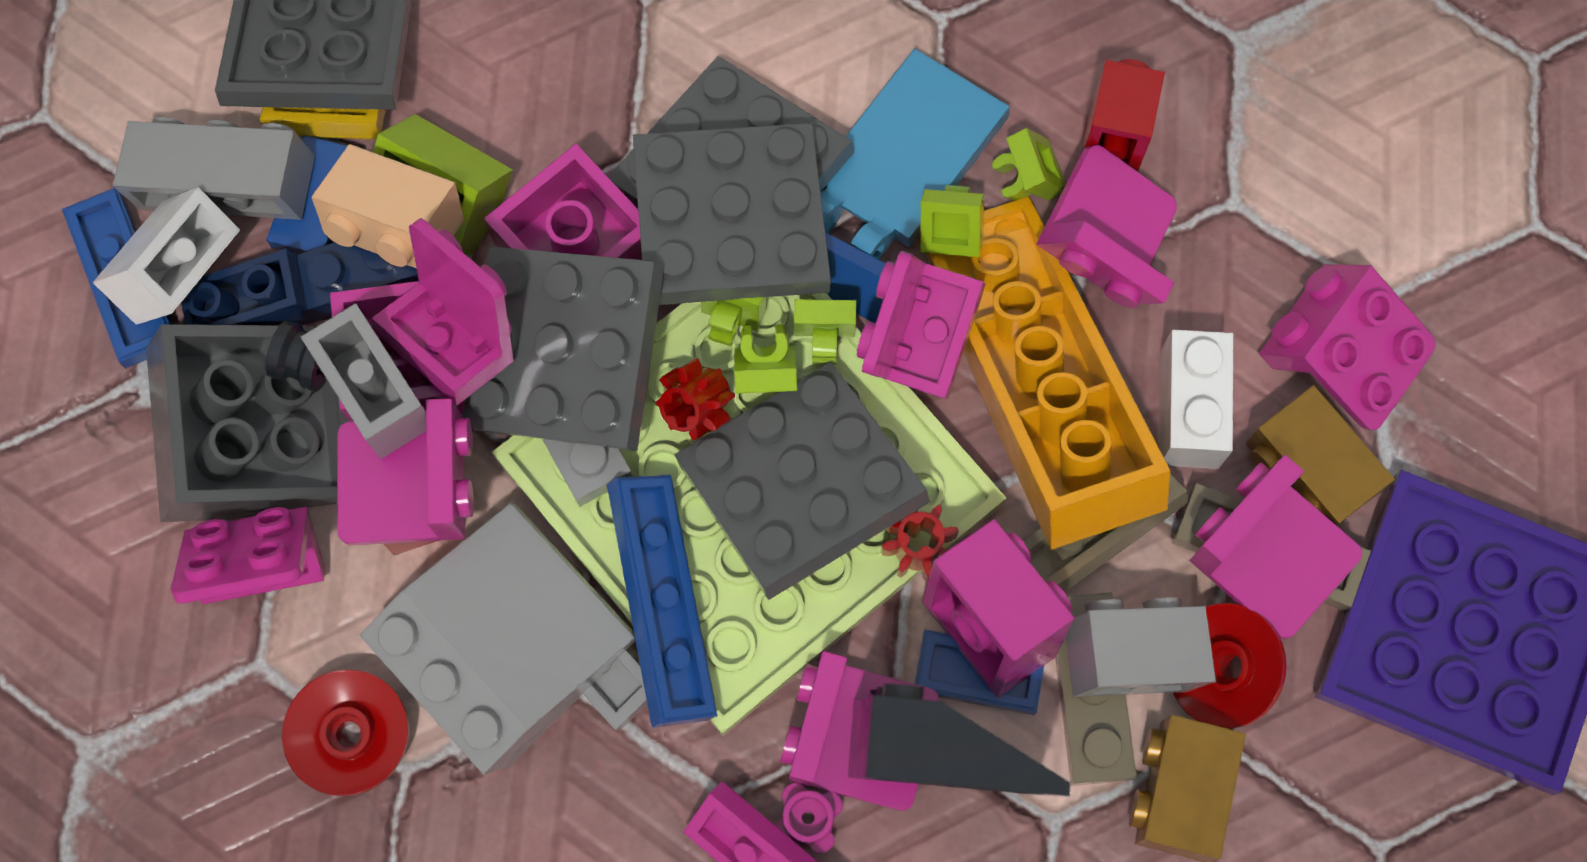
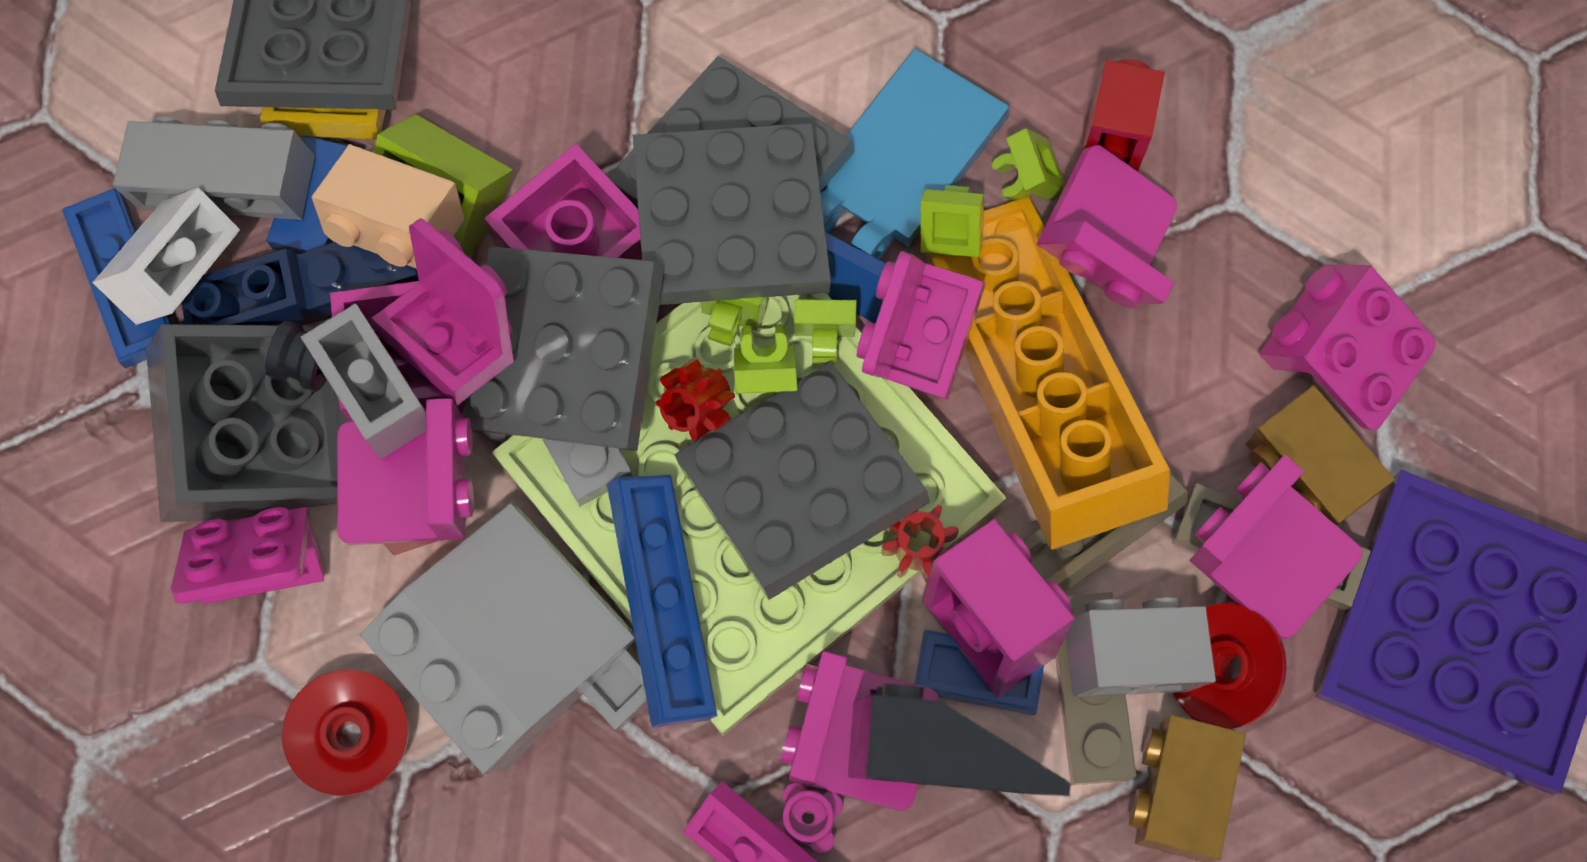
white brick [1159,330,1233,469] -> none

